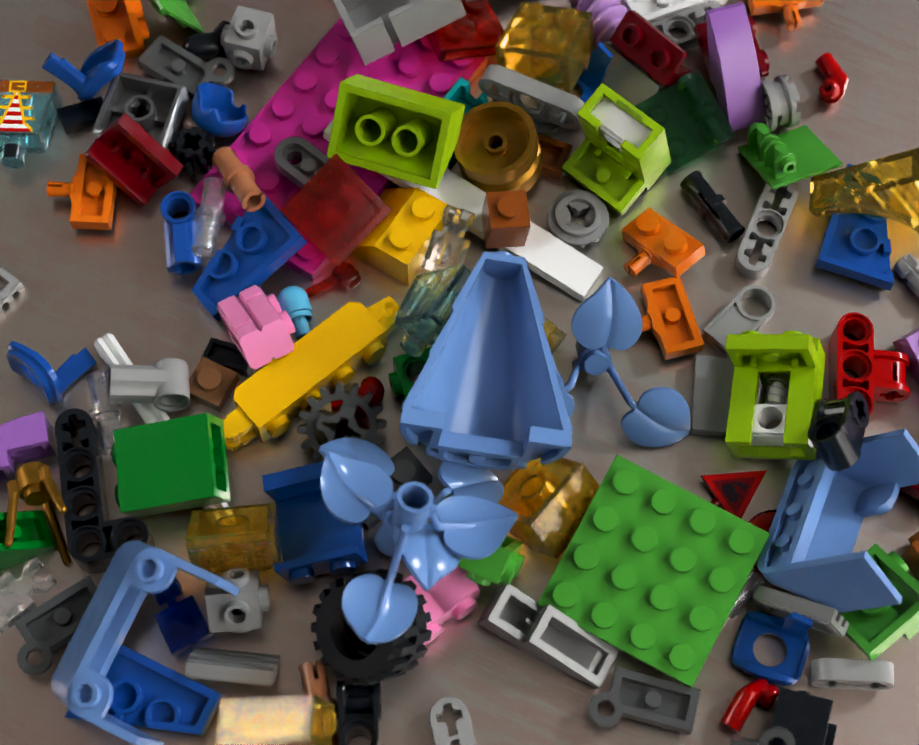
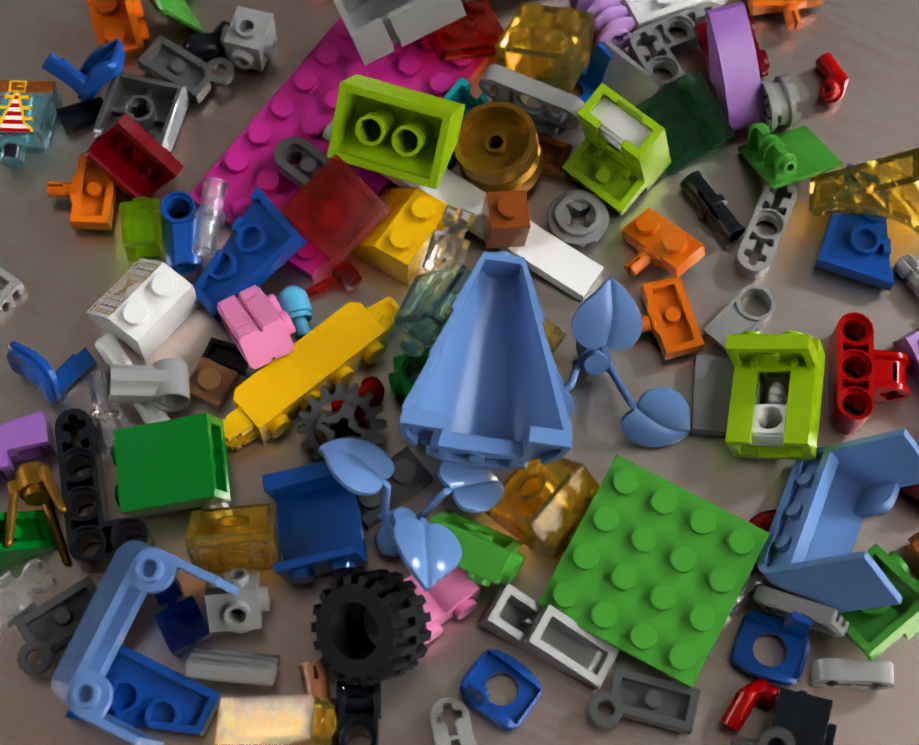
black gear [169,126,217,177] -> none
blue hair [190,82,248,137] -> none
nougat pin [212,147,266,212] -> none
medium blue plant [320,451,518,644] -> none
dark red bracket [609,10,692,86] -> none
piece [700,470,767,518] -> none
black piece [808,391,869,471] -> none
none -> white slope [86,258,199,361]
none -> clear neon green brick [120,197,166,262]
none -> blue piece [460,649,543,731]

